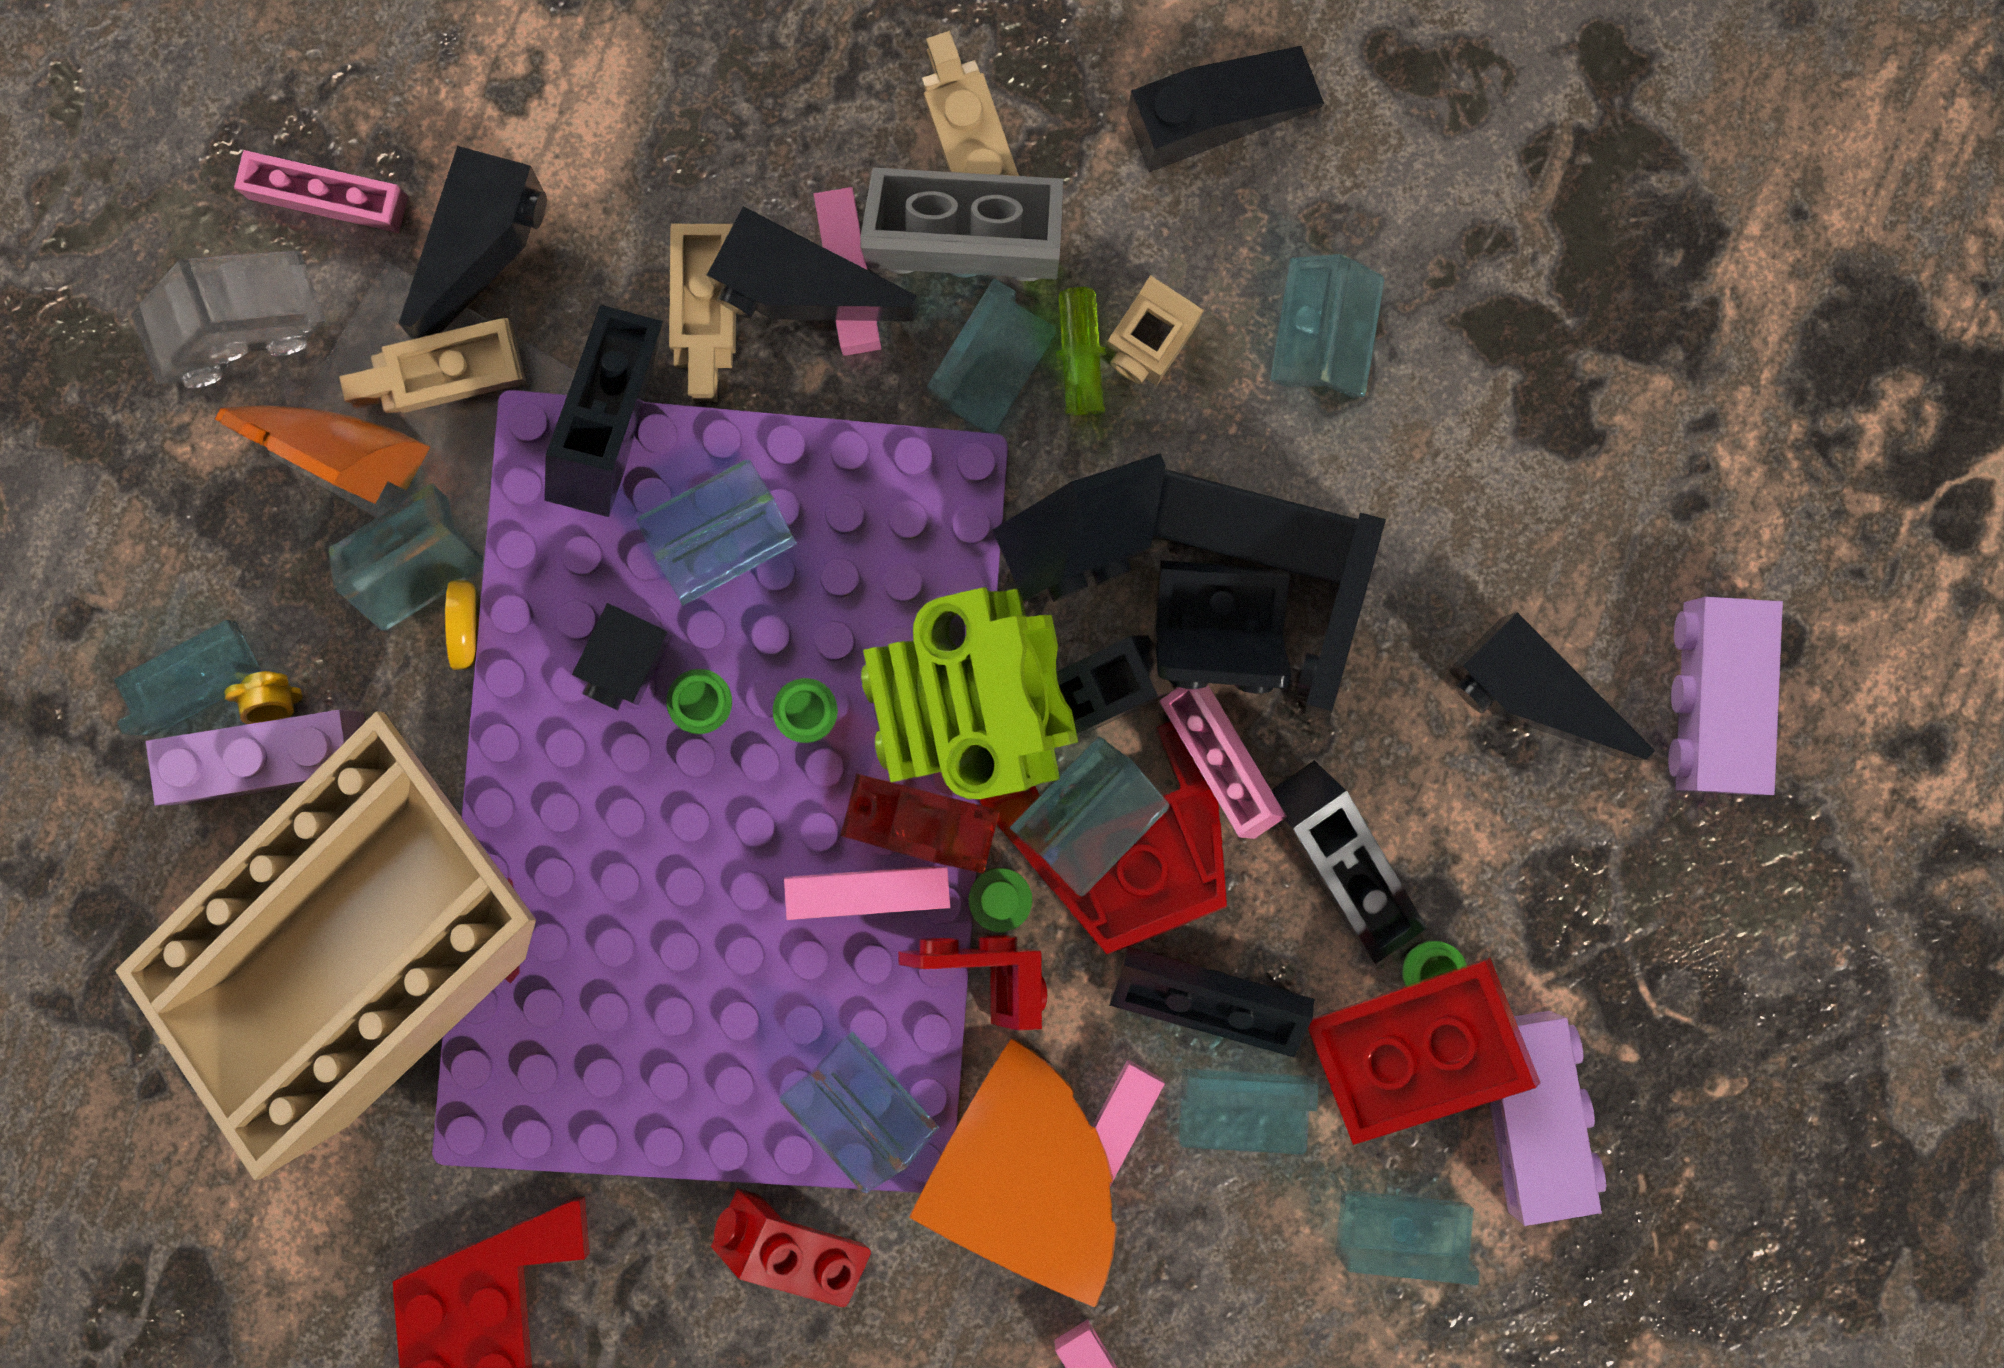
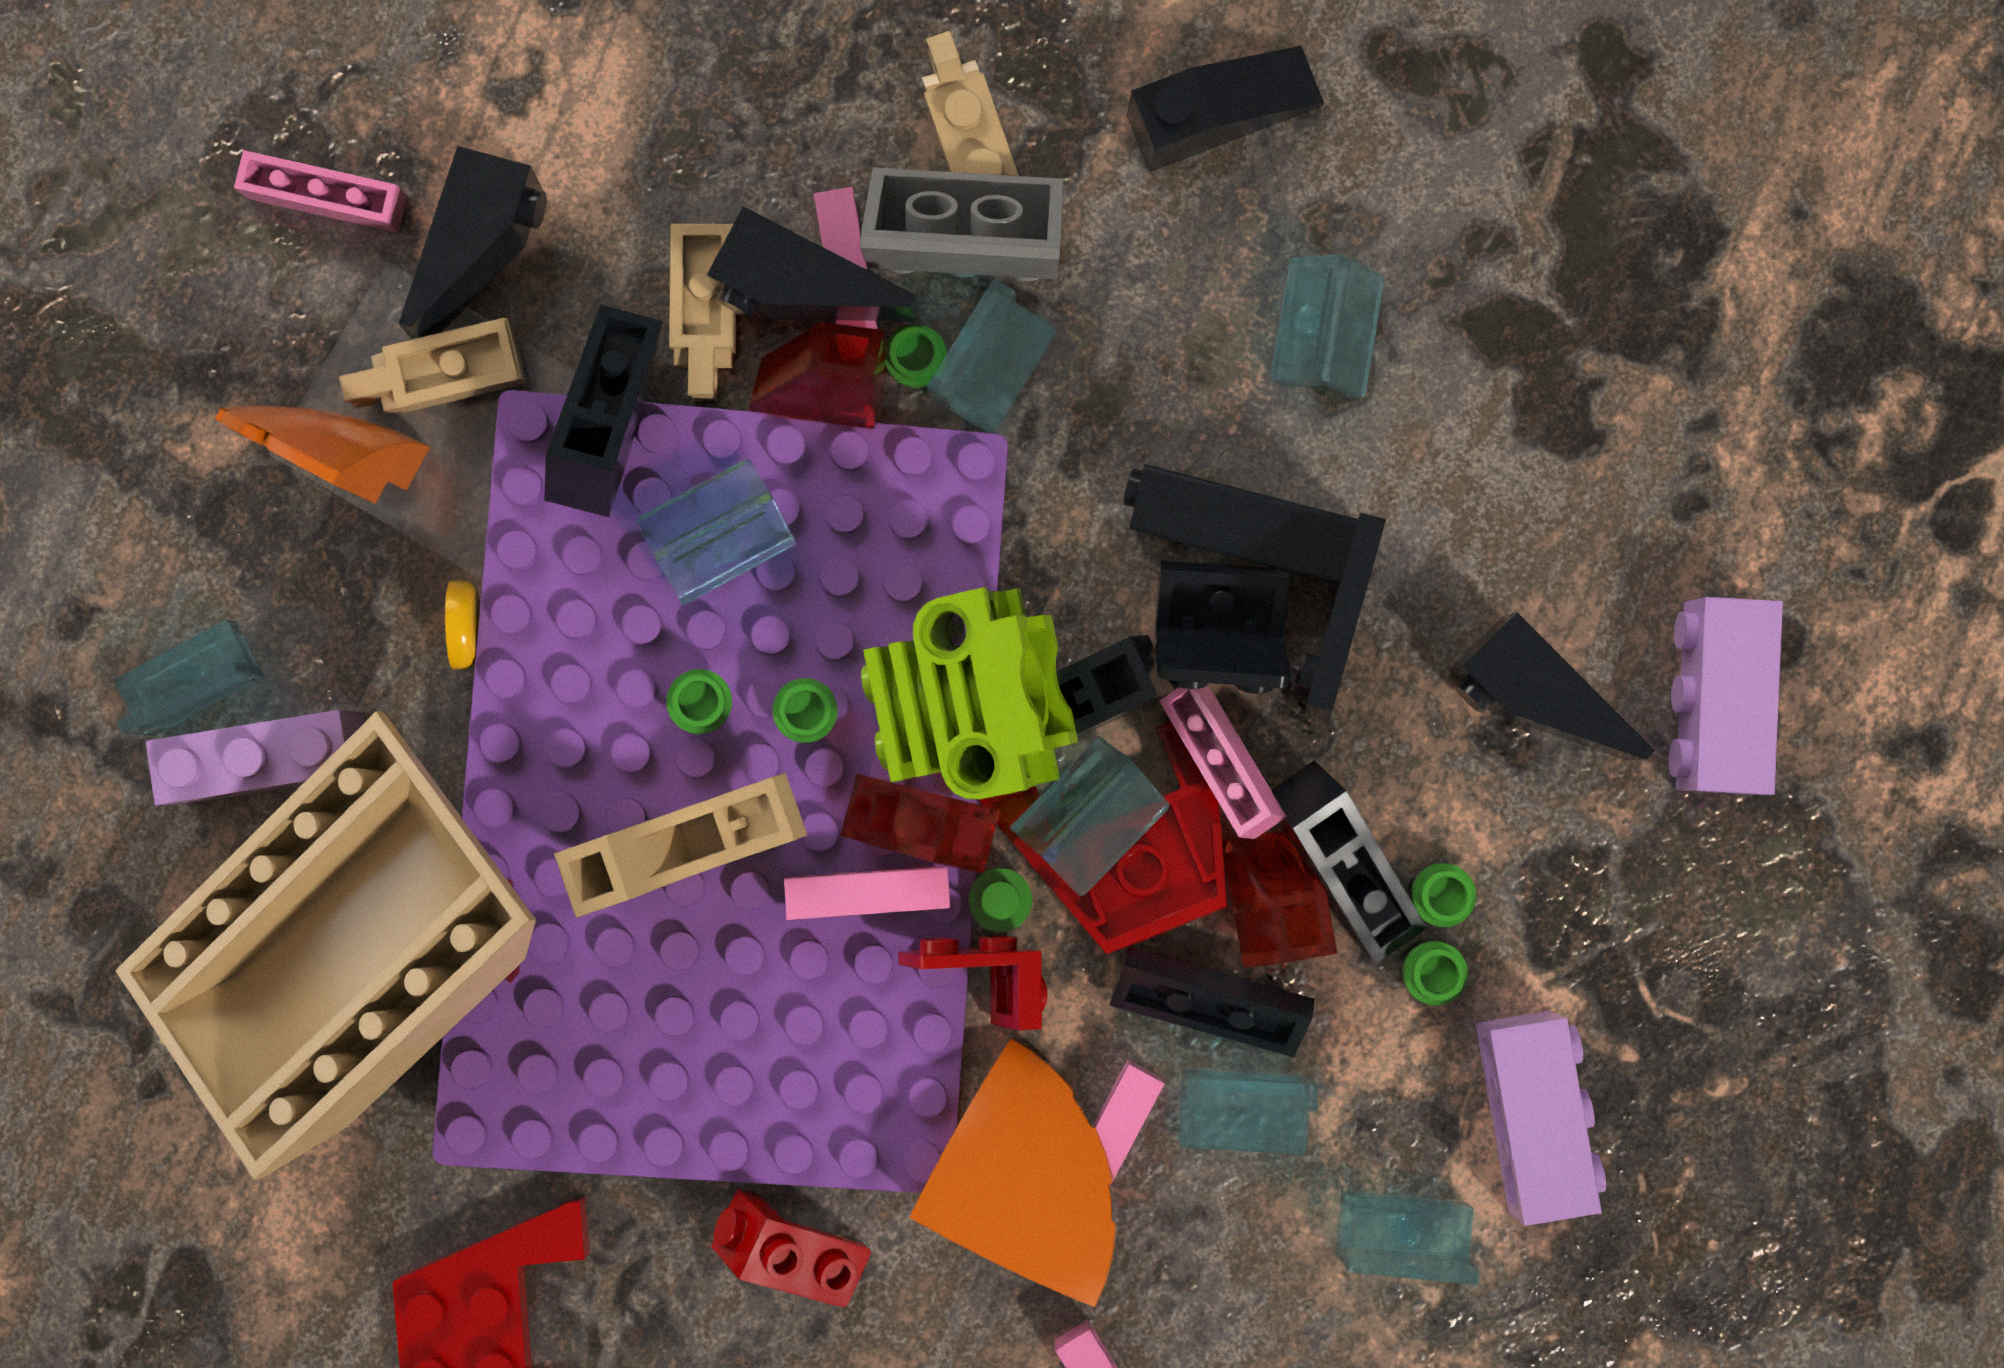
clear brick [131,250,326,388] -> none
yellow plate [224,671,303,724] -> none
clear light blue panel [328,483,484,630] -> none
black brick [572,603,672,711] -> none
clear light blue panel [779,1031,939,1193] -> none
black slope [992,453,1166,602] -> none
clear neon green axle [1056,287,1106,416] -> none
tan window [1105,275,1204,386] -> none
red plate [1308,957,1541,1145] -> none
none -> tan arch [554,772,807,918]
none -> clear red slope [749,322,886,429]
none -> bright green plate [884,324,947,388]
none -> clear red slope [1222,831,1338,968]
none -> bright green plate [1411,863,1476,927]

